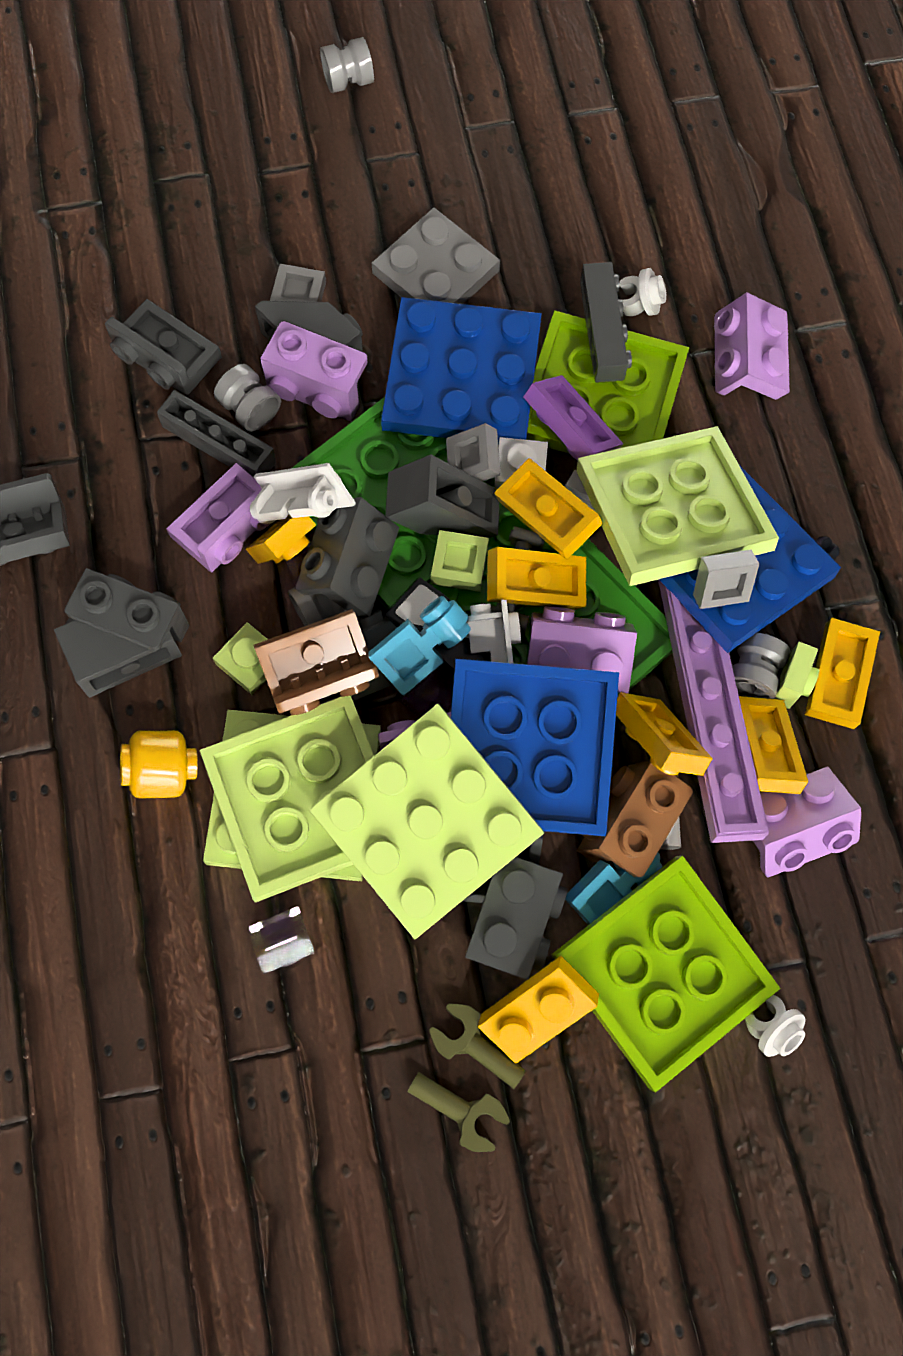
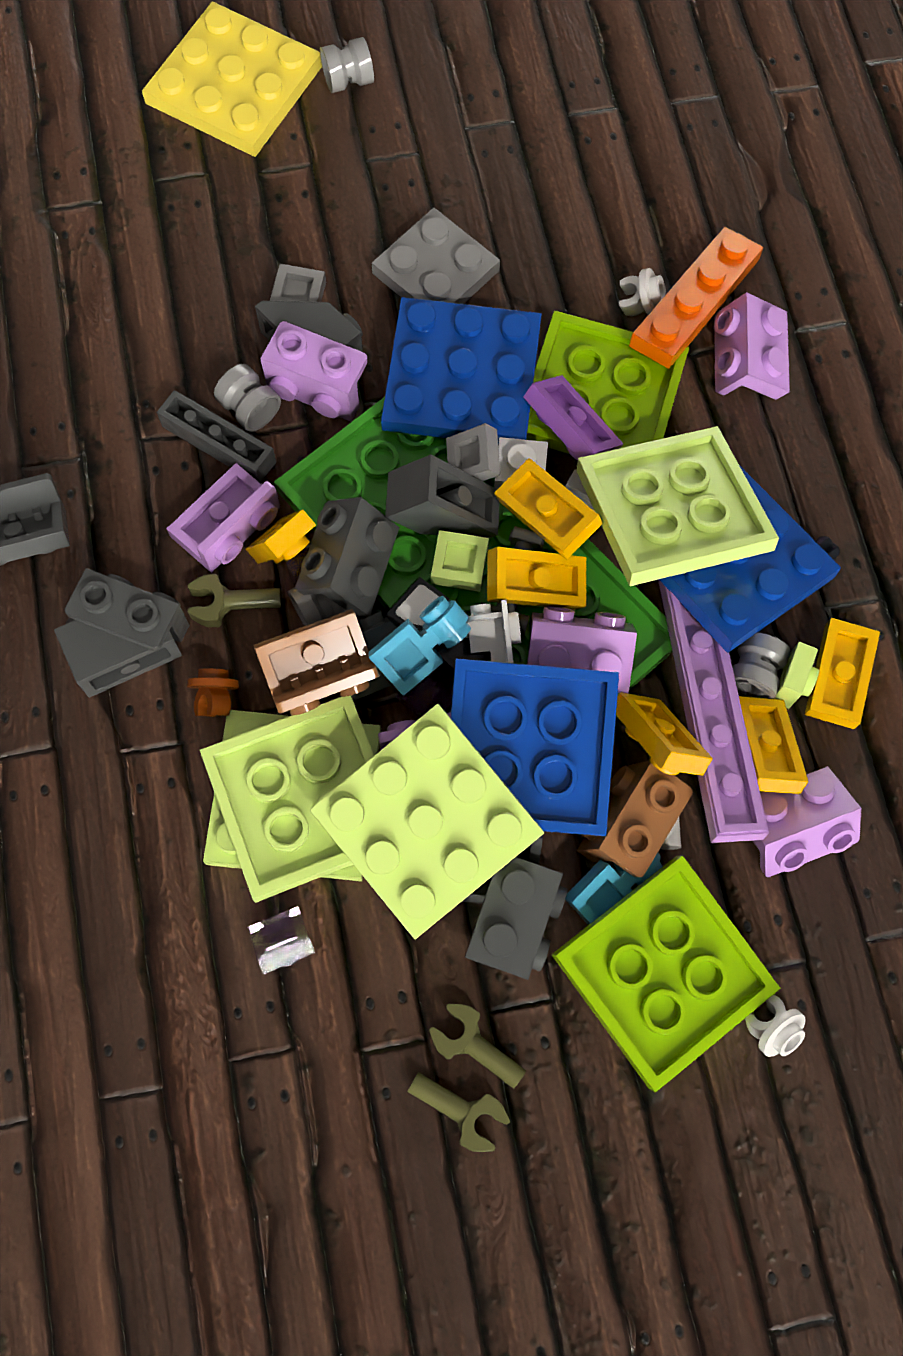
dark grey bracket [105,299,222,397] -> none
yellow head [120,730,197,798] -> none
yellowish green plate [213,622,268,695] -> none
white hinge [250,463,356,524] -> none
yellow plate [478,956,599,1064] -> none
dark grey piece [580,262,632,383] -> none
light grey plate [693,549,759,609] -> none
none -> light yellow plate [142,1,322,157]
none -> olive bar [187,574,282,627]
none -> dark orange plate [187,668,239,717]
none -> orange plate [629,227,764,369]

